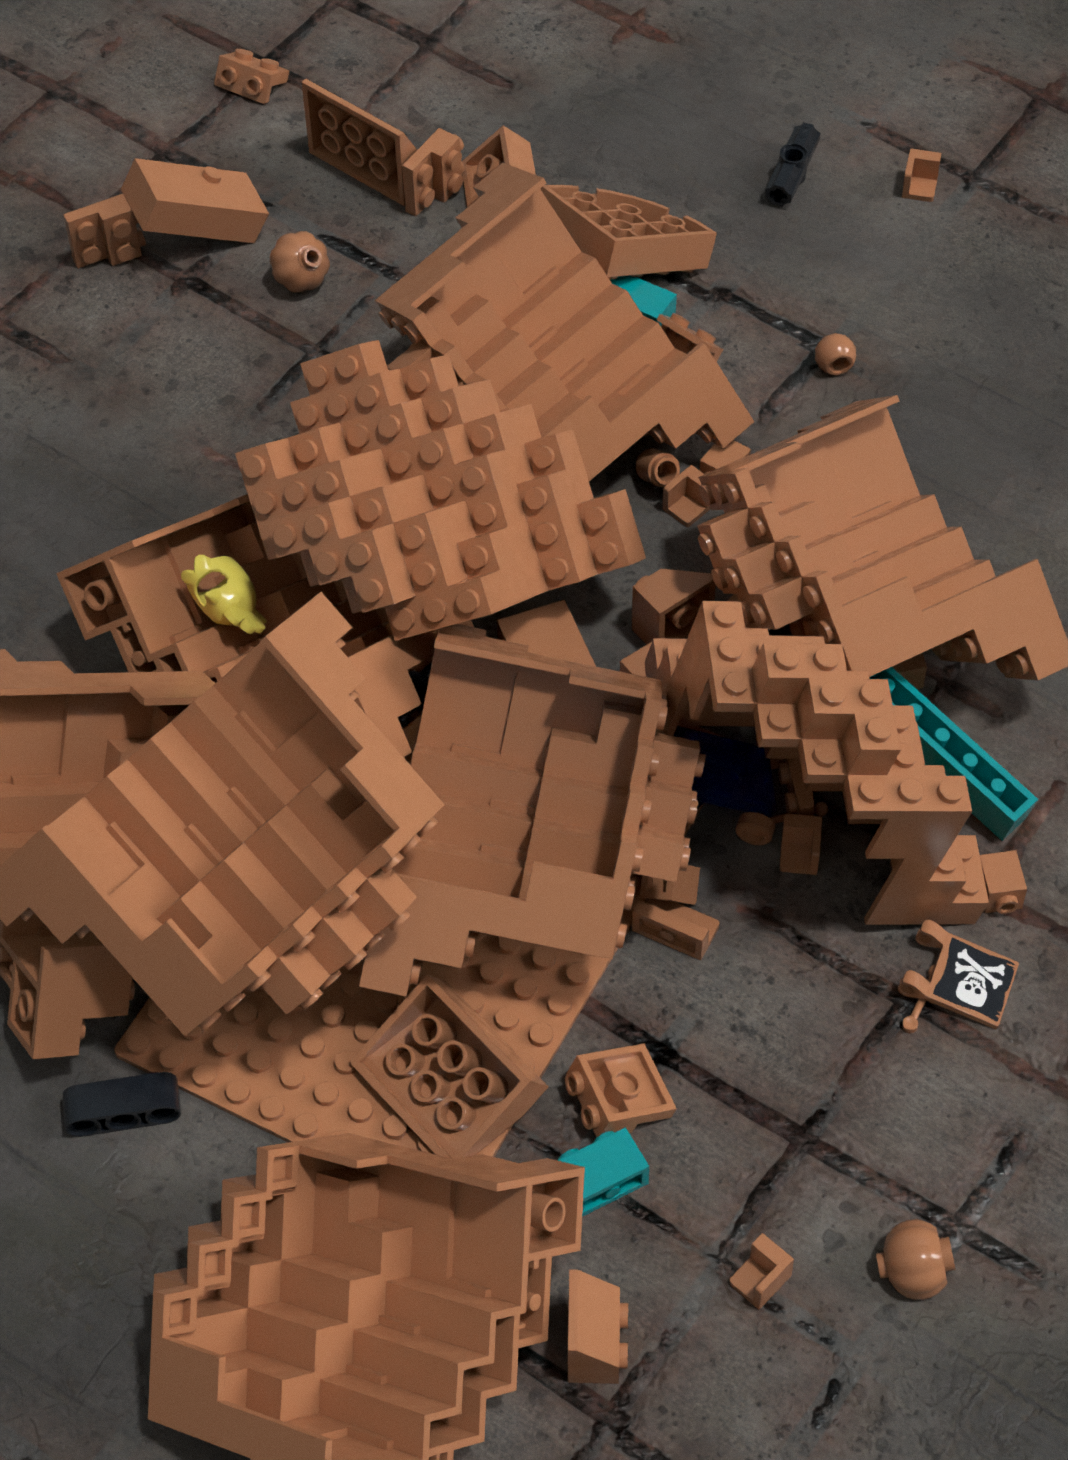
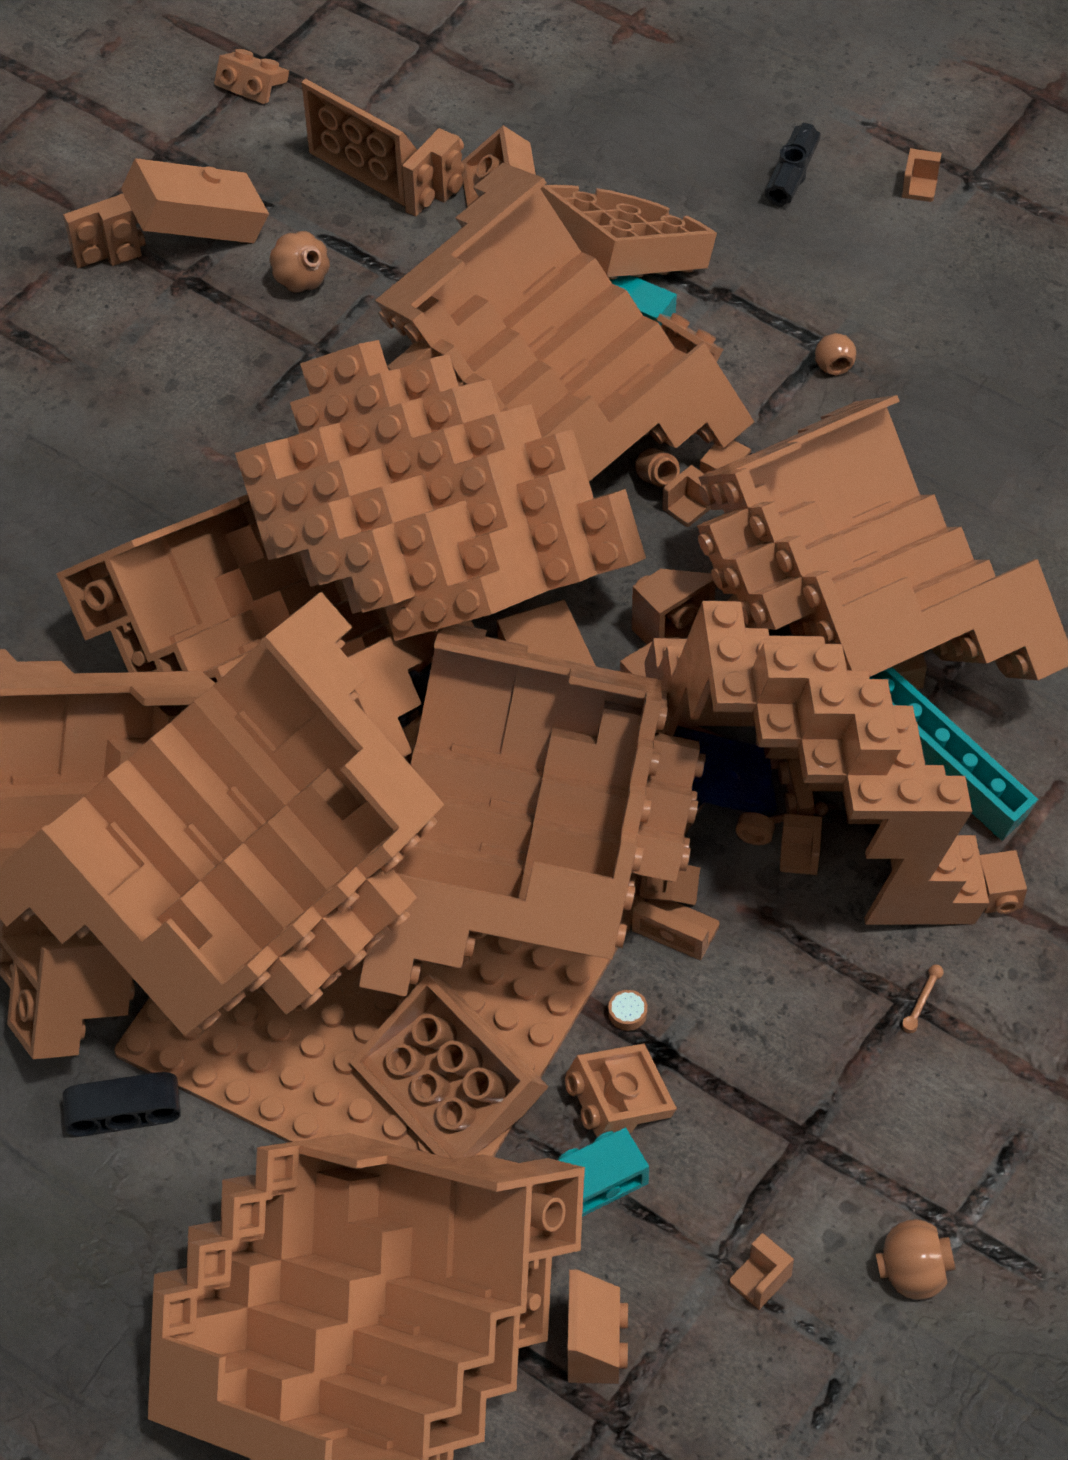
light yellow piece [181,555,267,634] -> none
flag [898,920,1019,1030] -> none
none -> tile [608,990,647,1031]

